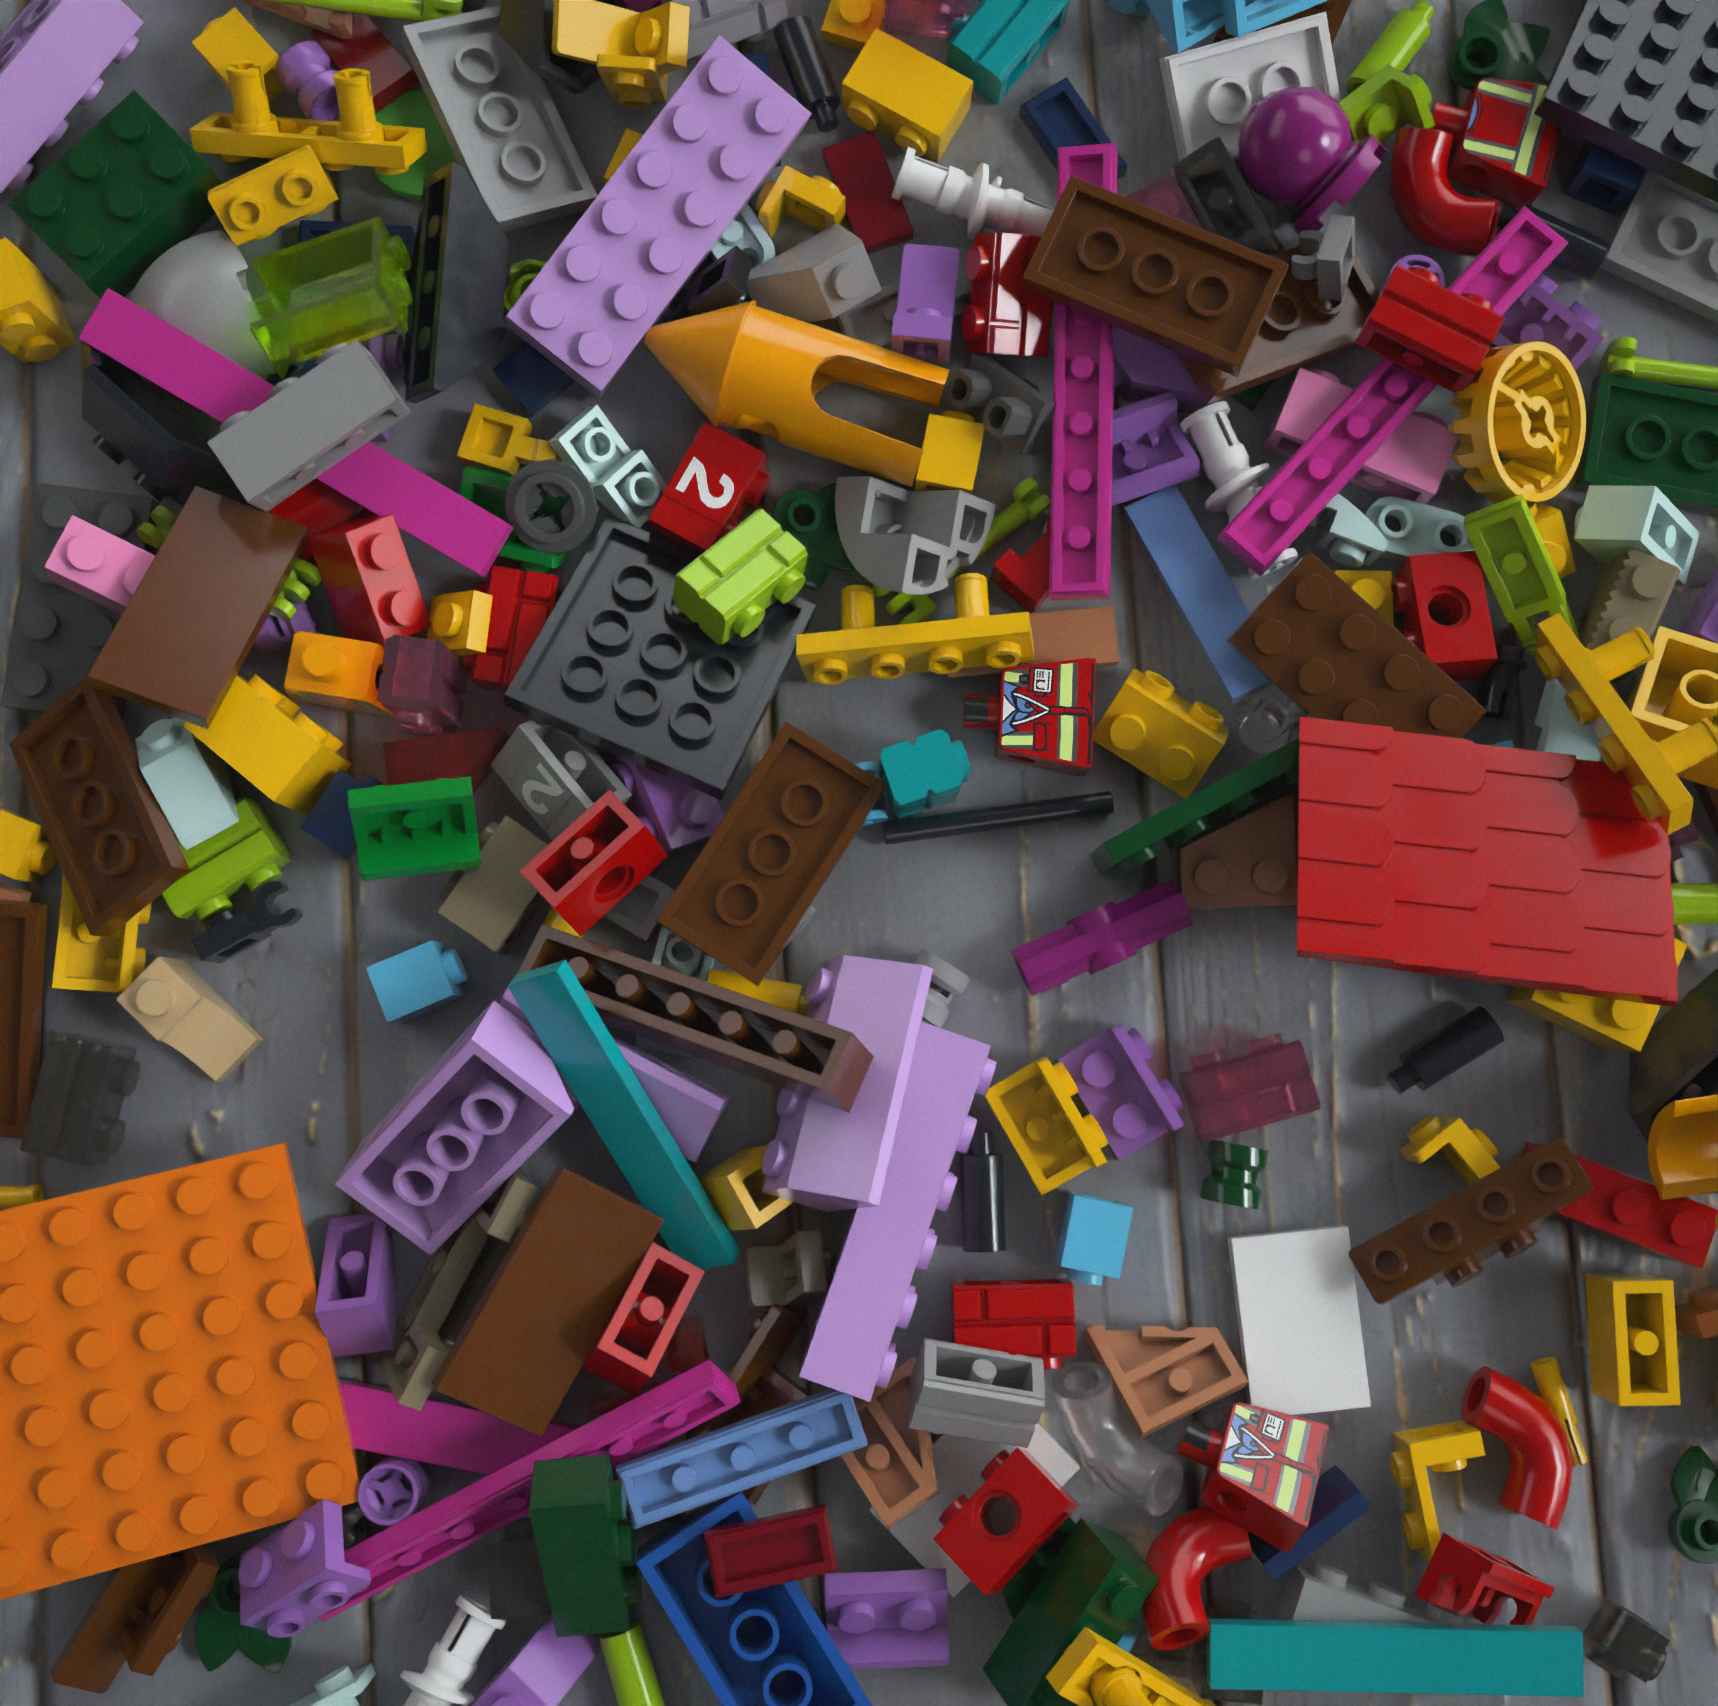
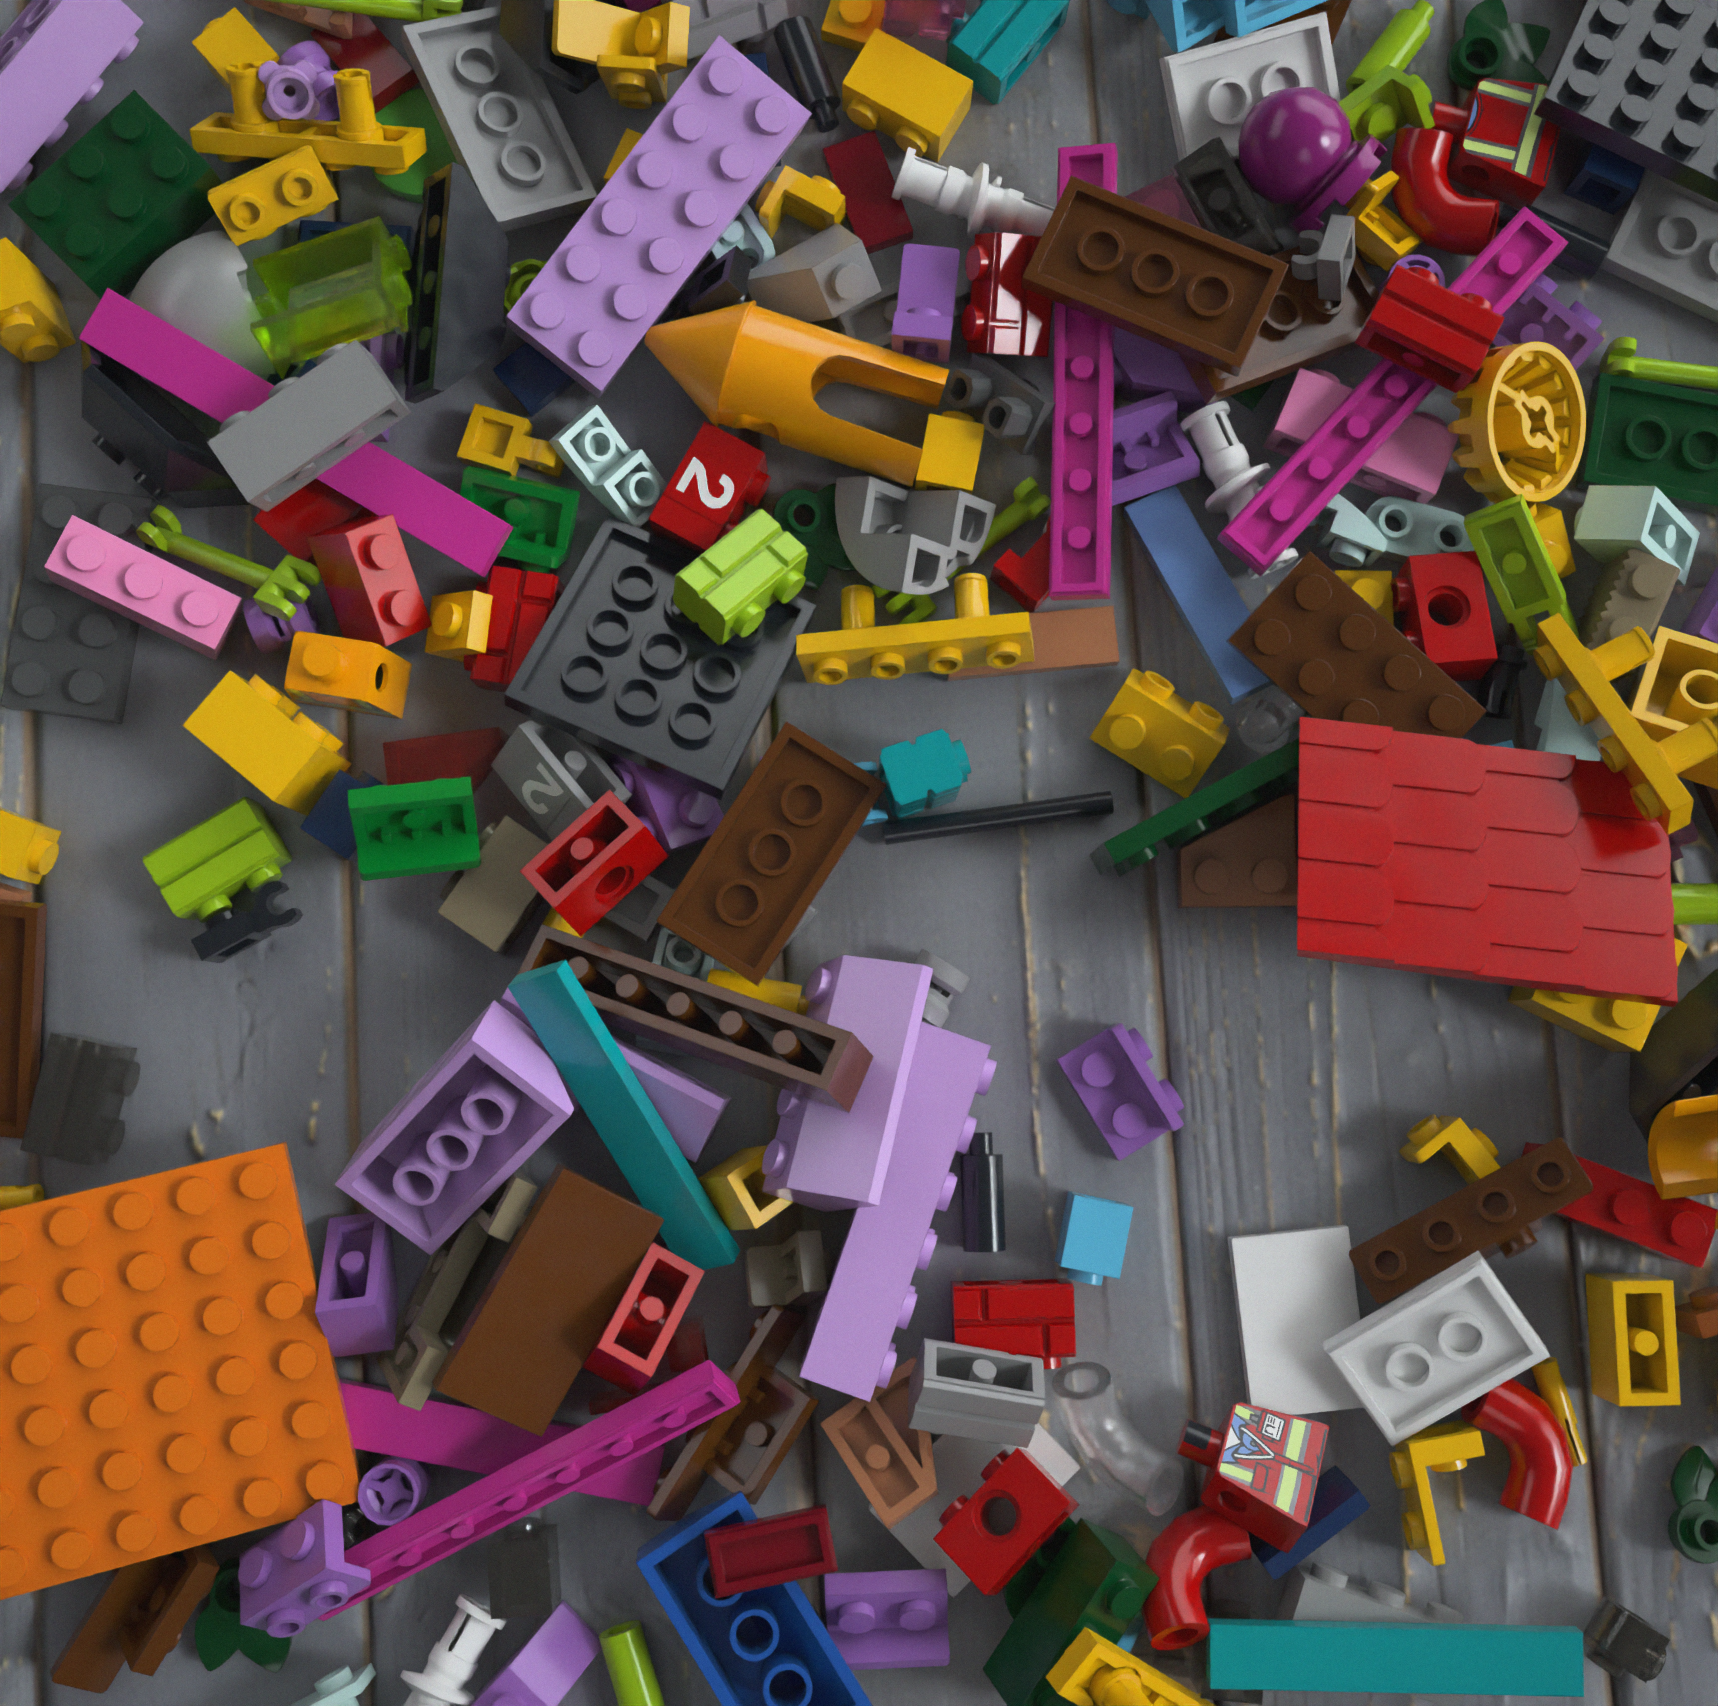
reddish brown plate [9,675,190,937] -> none
yellow bracket [50,872,152,993] -> none
reddish brown tile [87,486,309,729] -> none
tan arch [116,956,264,1082] -> none
light aqua slope [135,717,239,850] -> none
medium azure brick [366,940,467,1024] -> none
clear pink brick [377,635,469,738] -> none
dark grey gear [505,458,600,553] -> none
dark green brick [529,1454,642,1637] -> none
medium blue tile [616,1388,868,1529] -> none
torso [962,658,1096,776] -> none
yellow bracket [983,1057,1109,1196] -> none
magenta piece [1011,880,1193,996] -> none
dark blue tile [1019,77,1128,180] -> none
nougat wing [1084,1325,1248,1439] -> none
clear pink brick [1178,1032,1321,1142] -> none
dark green wheel [1200,1139,1269,1209] -> none
black cylinder [1387,1006,1504,1094] -> none
red hinge [1414,1532,1555,1625] -> none
none -> lavender plate [258,60,320,121]
none -> white tile [1322,1251,1550,1446]
none -> yellow bracket [1345,170,1423,272]

